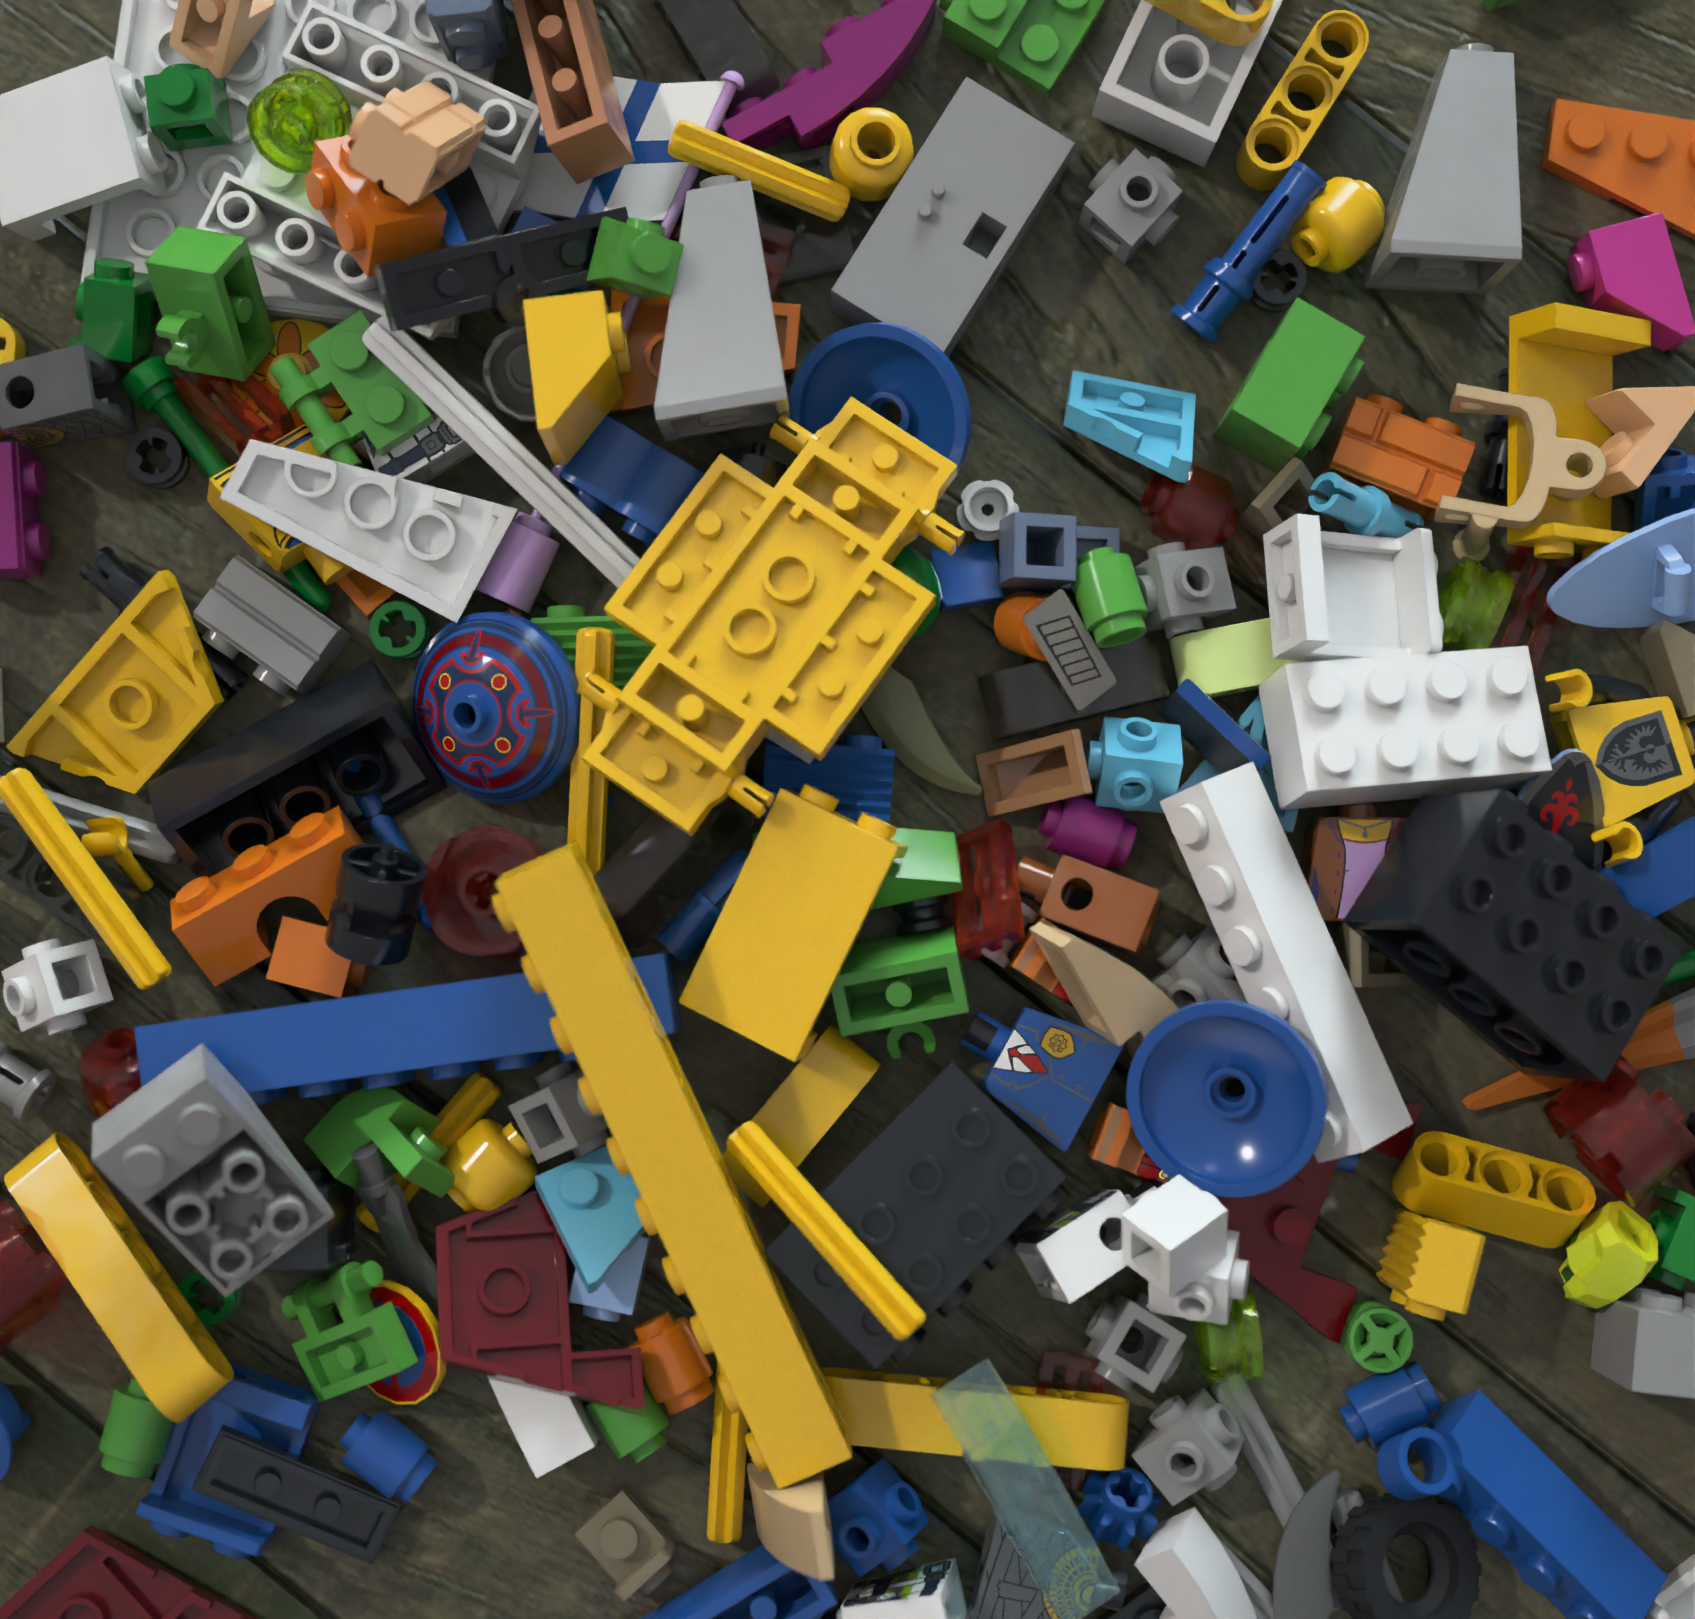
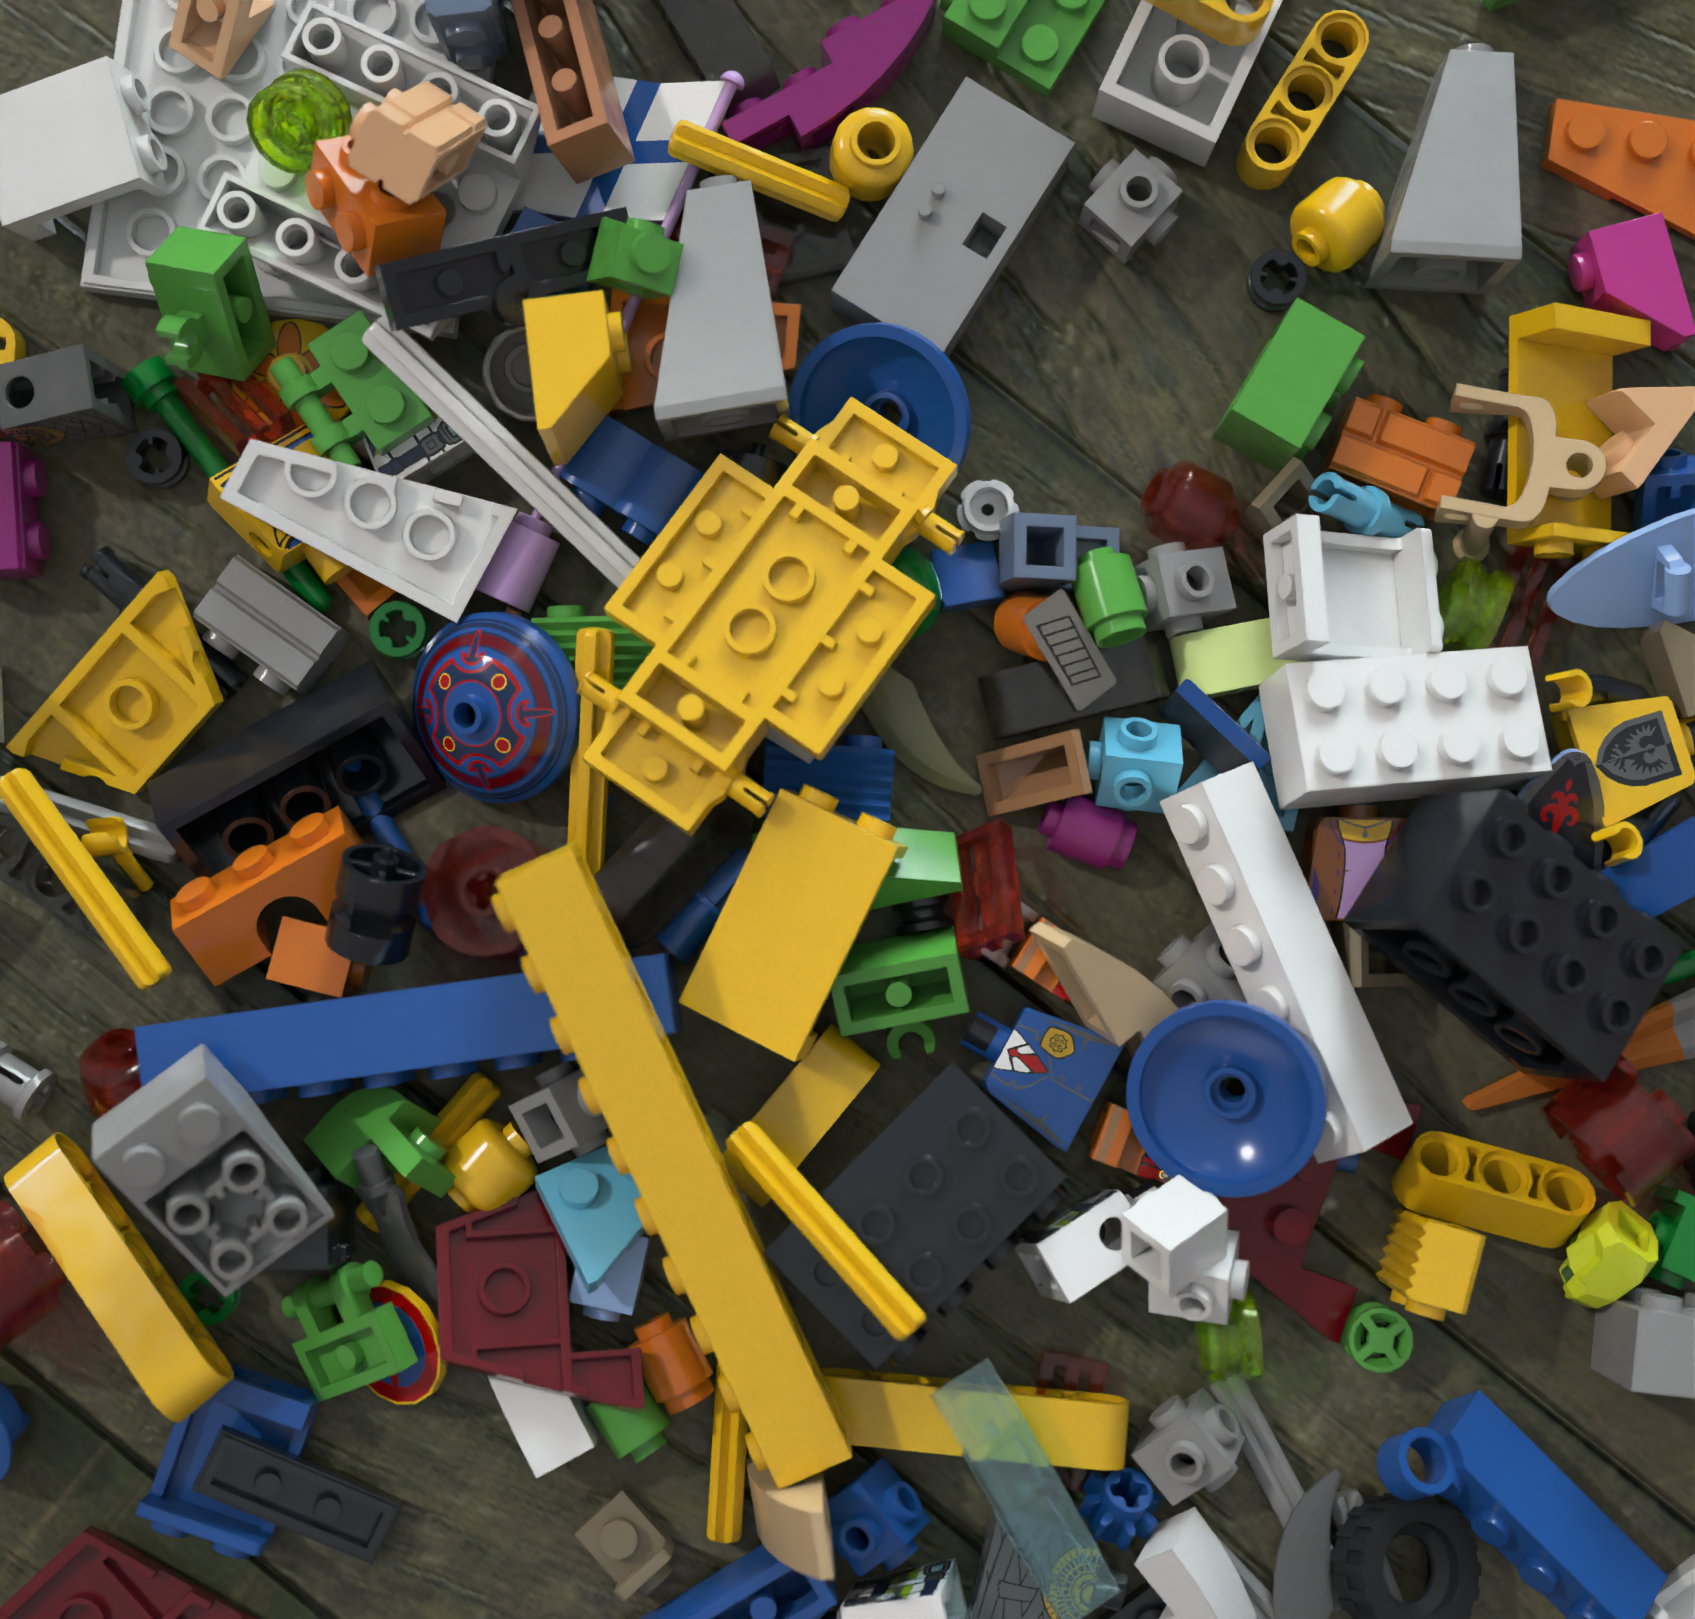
white brick [1,938,114,1036] -> none
green brick [69,258,155,363] -> none
bright green brick [99,1376,174,1478] -> none
green brick [143,63,233,152] -> none
blue brick [339,1408,439,1504] -> none
black sticker [433,166,498,246] -> none
dark orange torso [1011,855,1163,959] -> none
medium azure wing [1063,370,1196,483] -> none
light grey brick [1085,1293,1187,1393] -> none
blue pin [1170,160,1327,346] -> none
blue brick [1337,1361,1441,1450] -> none

